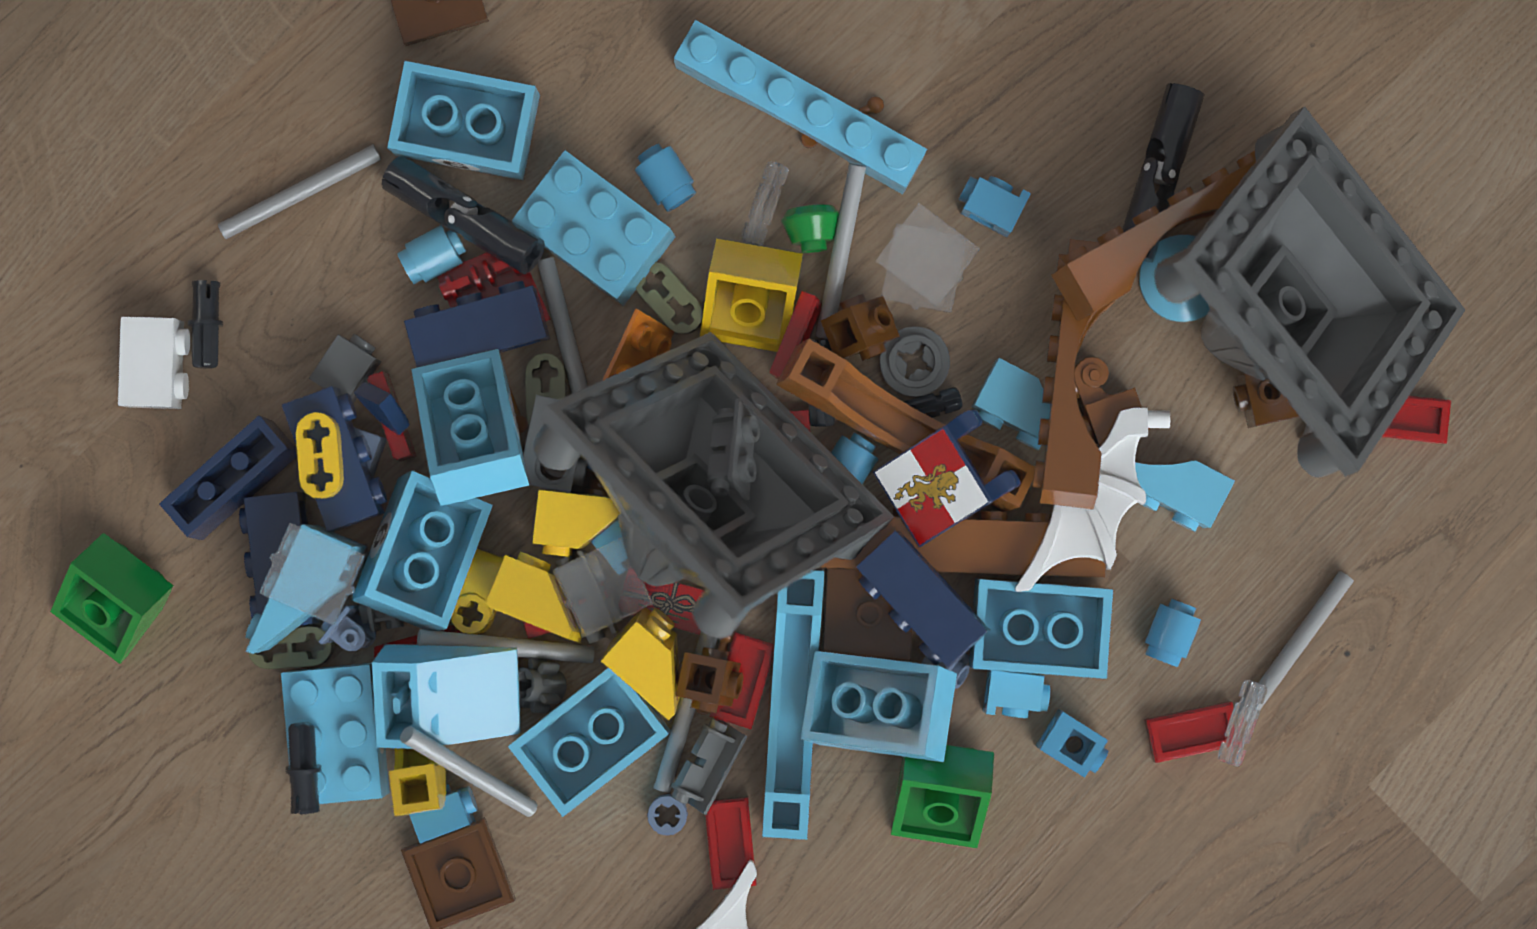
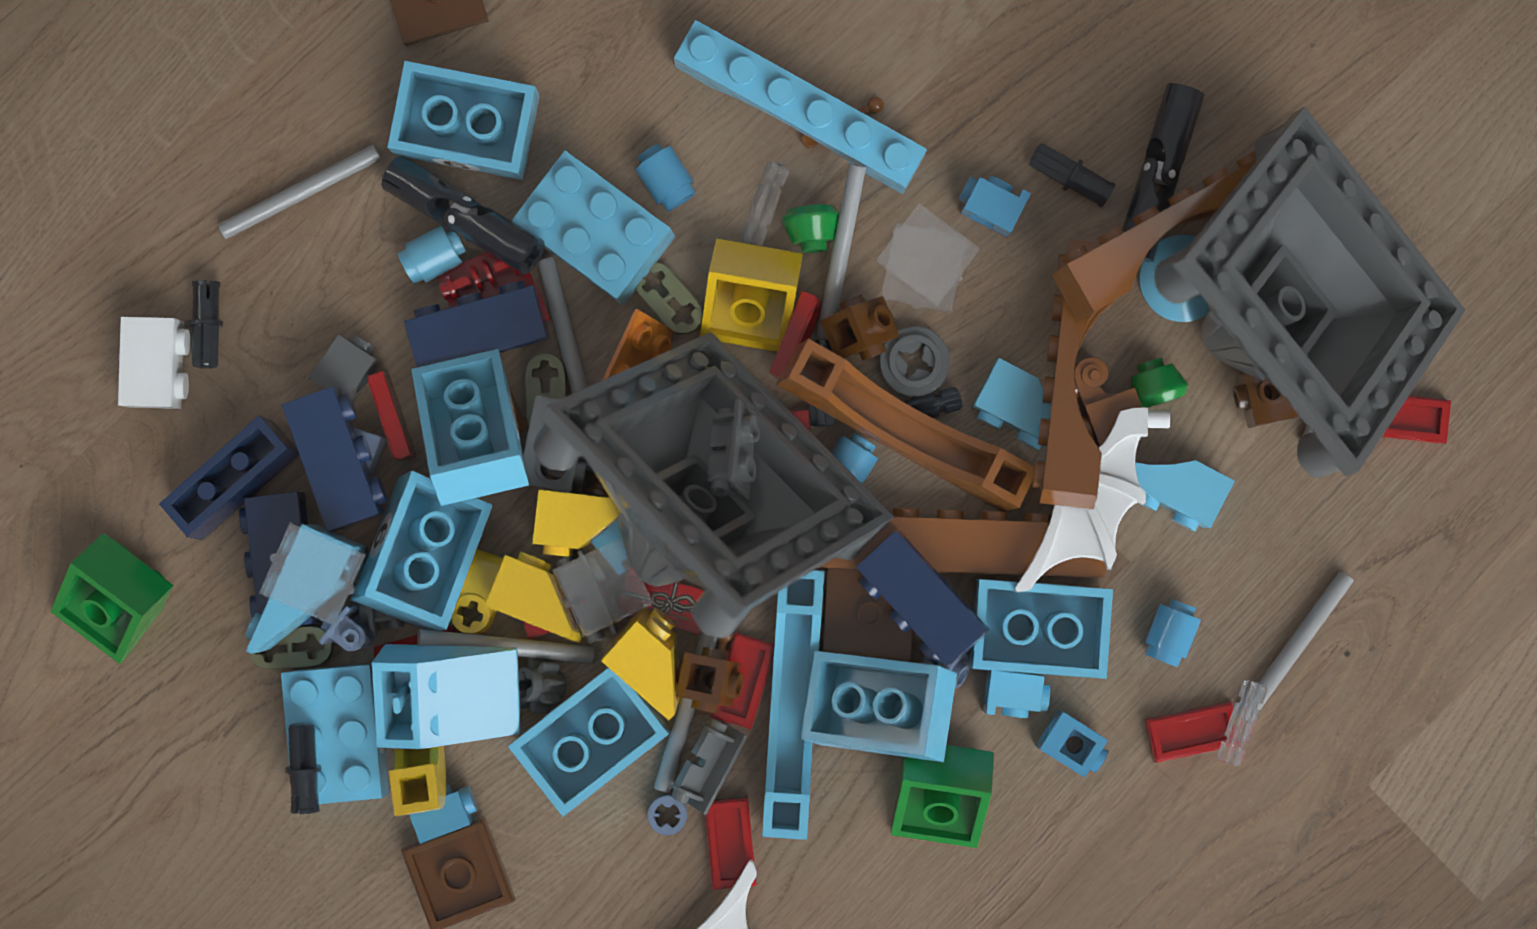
yellow beam [296,412,344,499] -> none
dark blue tile [353,382,410,435] -> none
light grey bar [400,726,537,817] -> none
flag [873,410,1021,548] -> none
none -> black axle [1029,144,1116,208]
none -> green cone [1131,357,1189,408]

